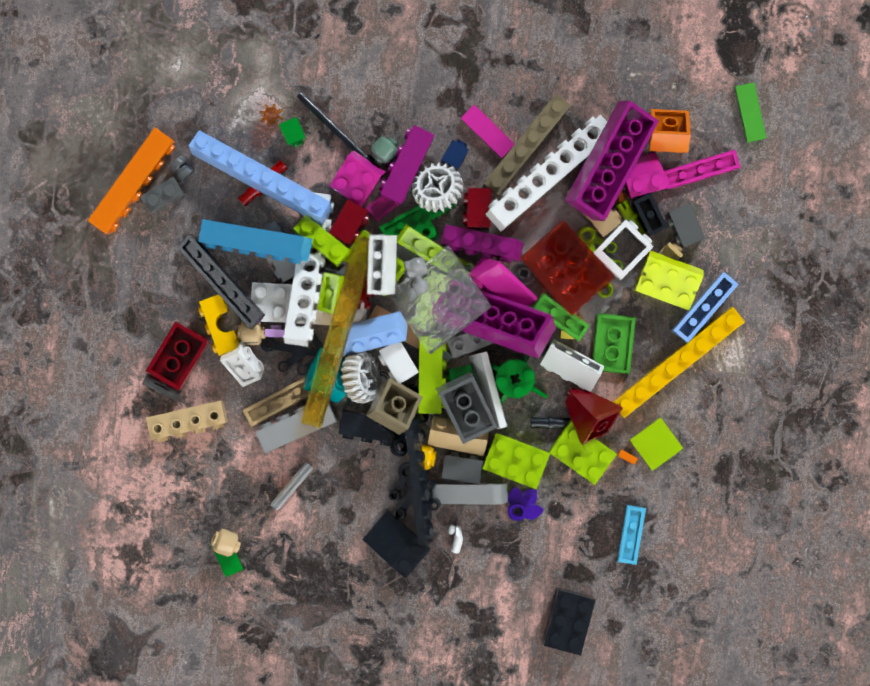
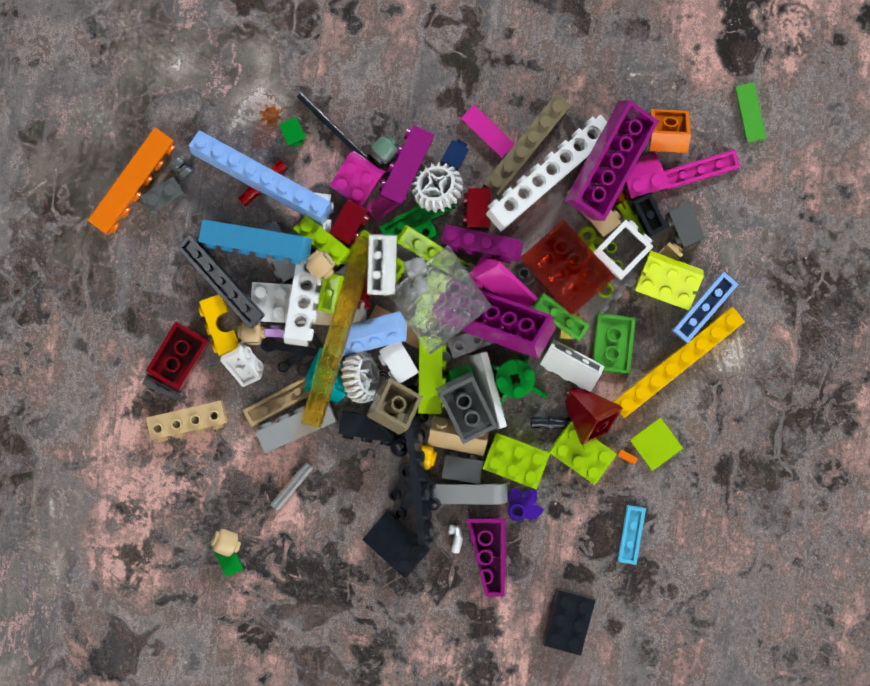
none -> tan head [306,250,335,279]
none -> magenta wedge [466,517,507,597]

